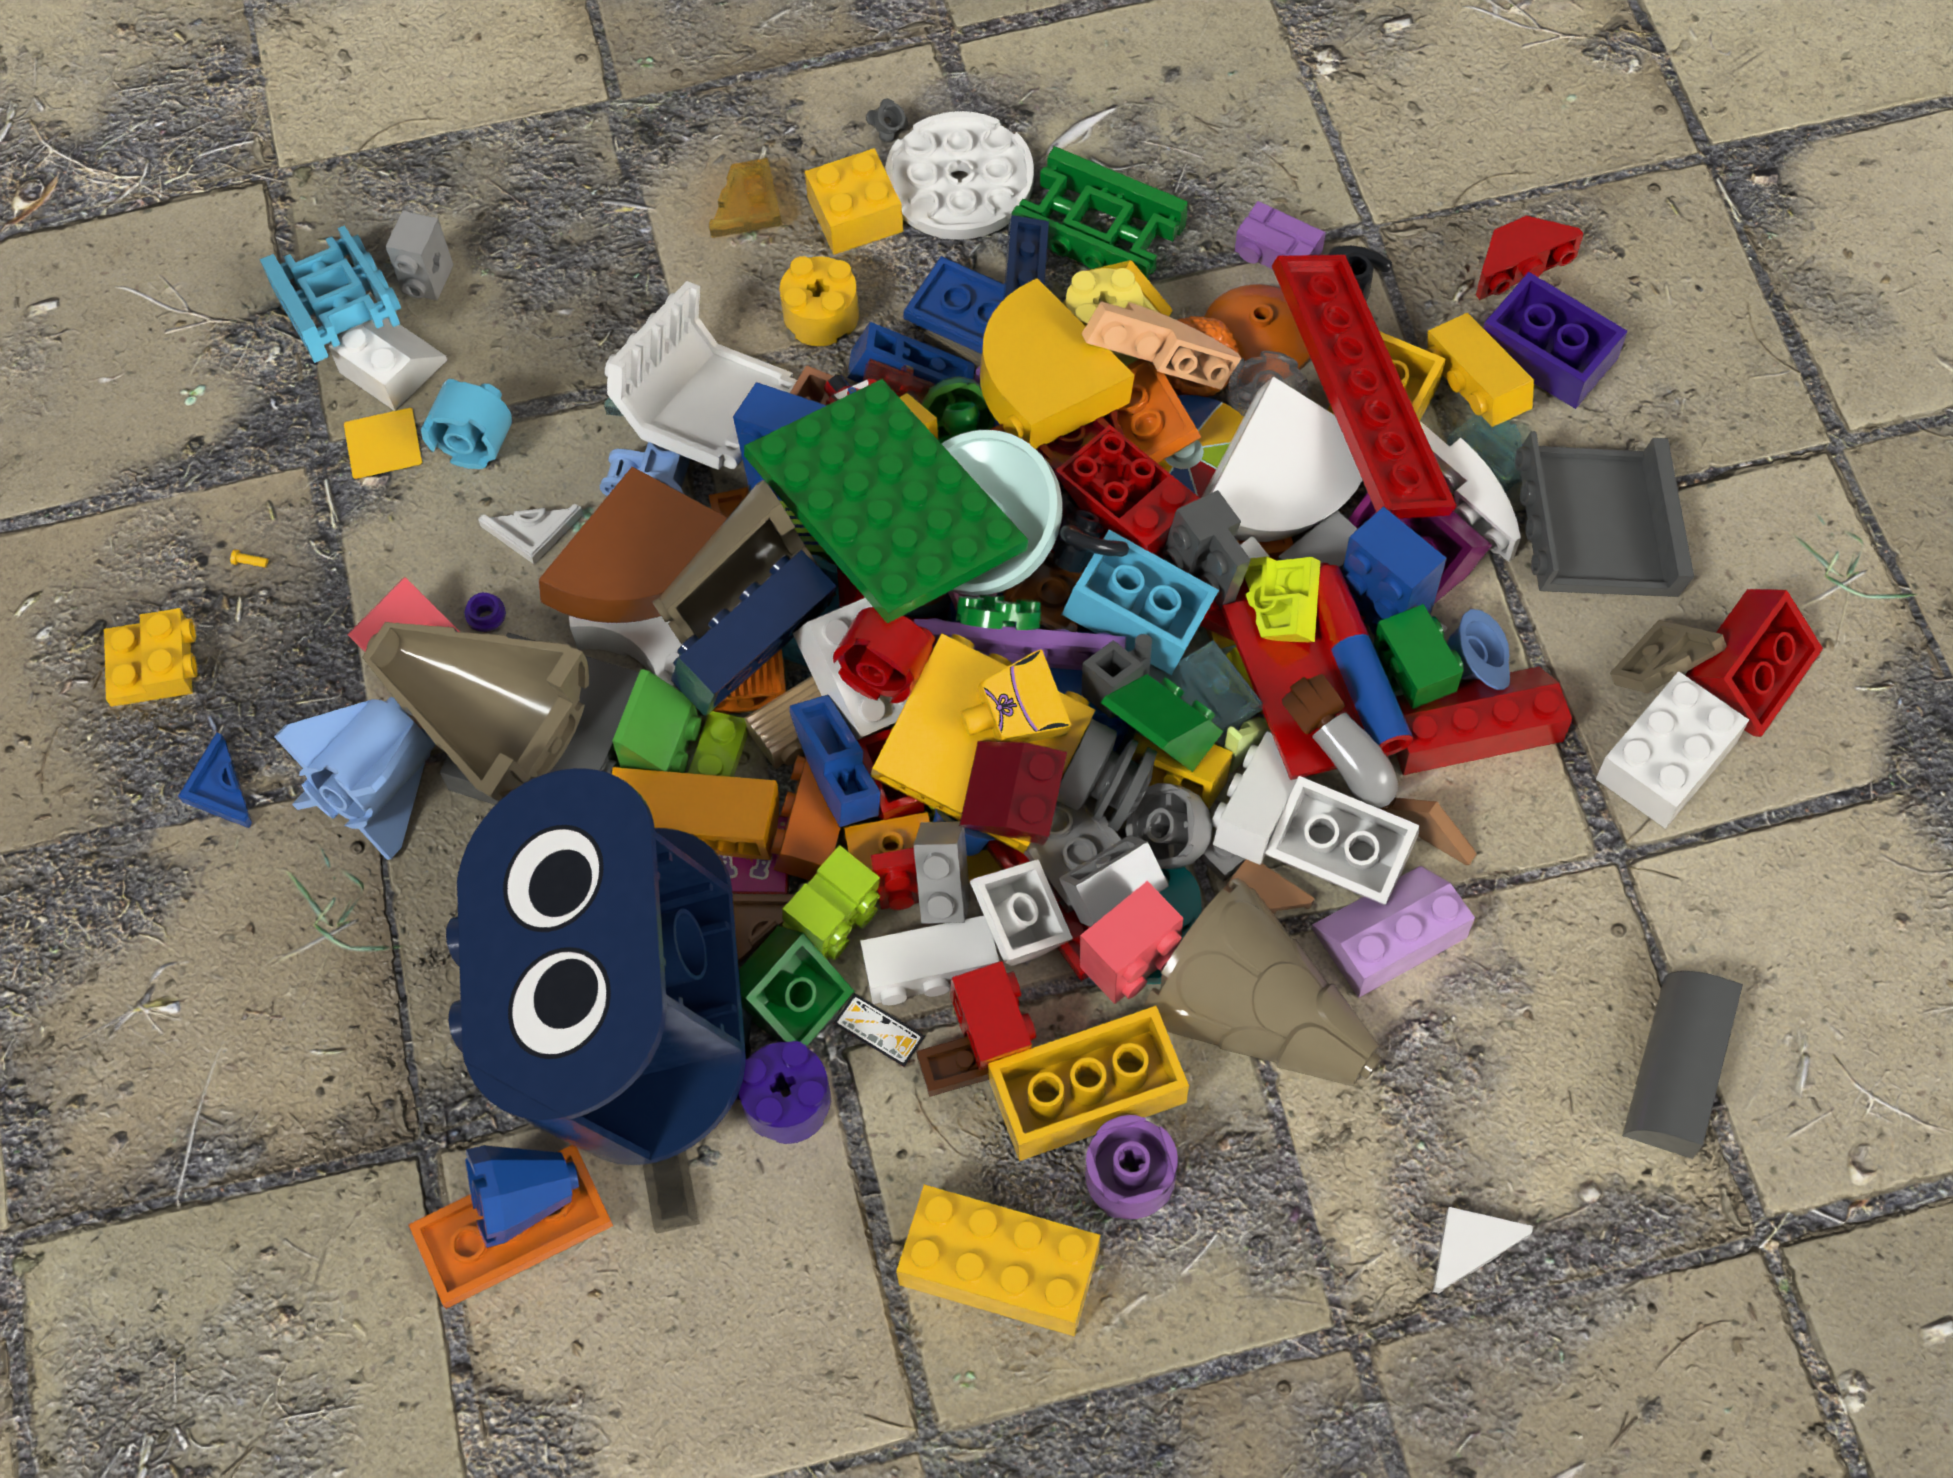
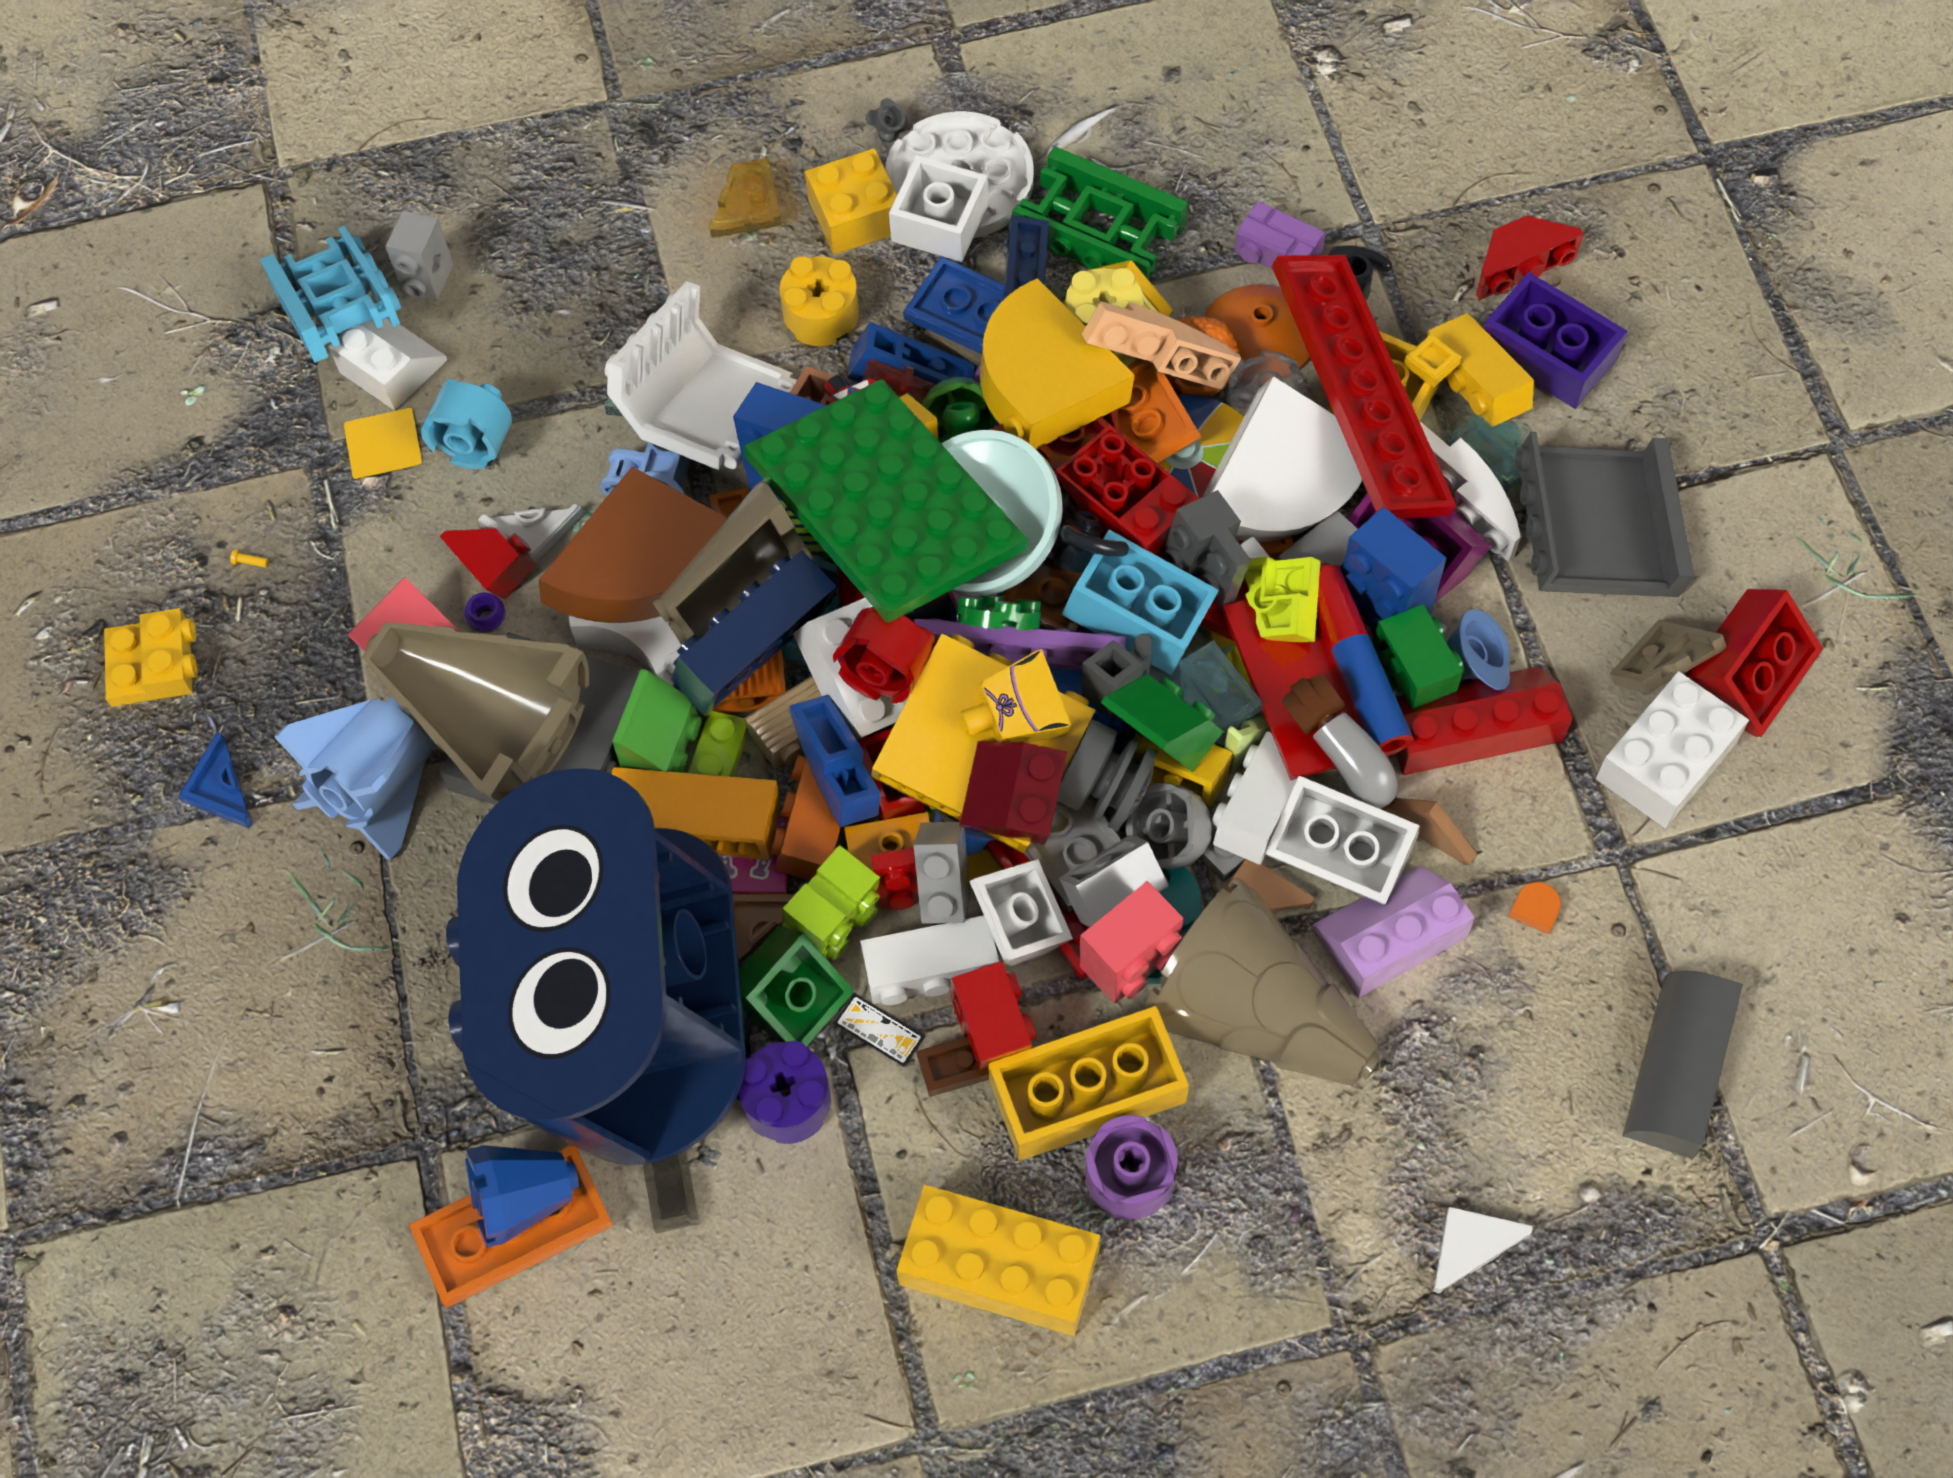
none -> red slope [439,528,538,599]
none -> white brick [889,155,989,262]
none -> yellow tile [1404,333,1462,388]
none -> orange tile [1508,882,1561,934]

